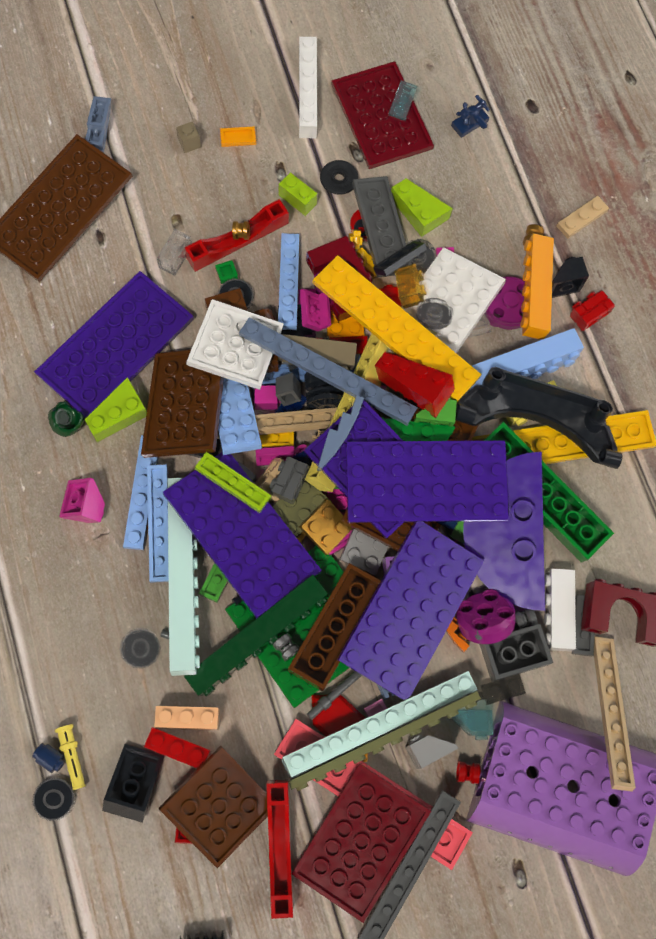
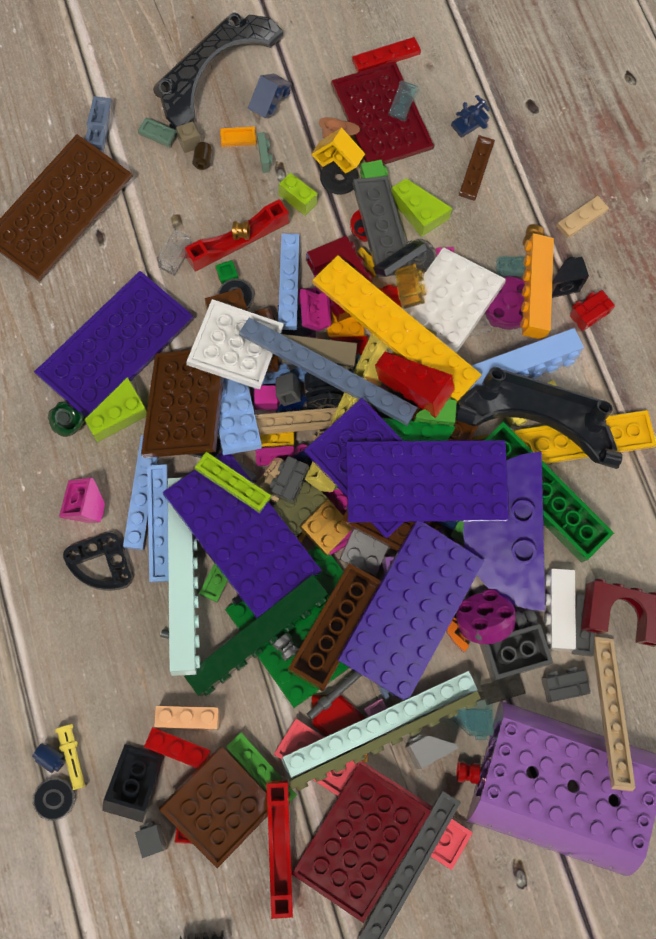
clear tile [120,628,161,669] -> none
white arch [299,36,317,138] -> none
sand blue slope [317,396,364,472] -> none
yellow plate [348,229,363,249] -> none
clear tile [416,298,454,330] -> none
none -> black beam [63,533,132,591]
none -> dark grey brick [135,821,167,858]
none -> sand green plate [138,117,177,148]
none -> panel [153,13,283,130]
none -> dark brown brick [192,142,212,170]
none -> bright green plate [226,733,297,802]
none -> dark blue brick [248,73,291,118]
none -> sand green plate [257,132,272,173]
none -> yellow brick [311,127,365,174]
none -> nougat piece [319,117,360,138]
none -> red plate [352,37,421,72]
none -> bright green brick [360,160,388,179]
none -> reddish brown tile [459,135,495,201]
none -> clear light blue plate [496,257,525,276]
none -> dark grey brick [542,667,591,703]

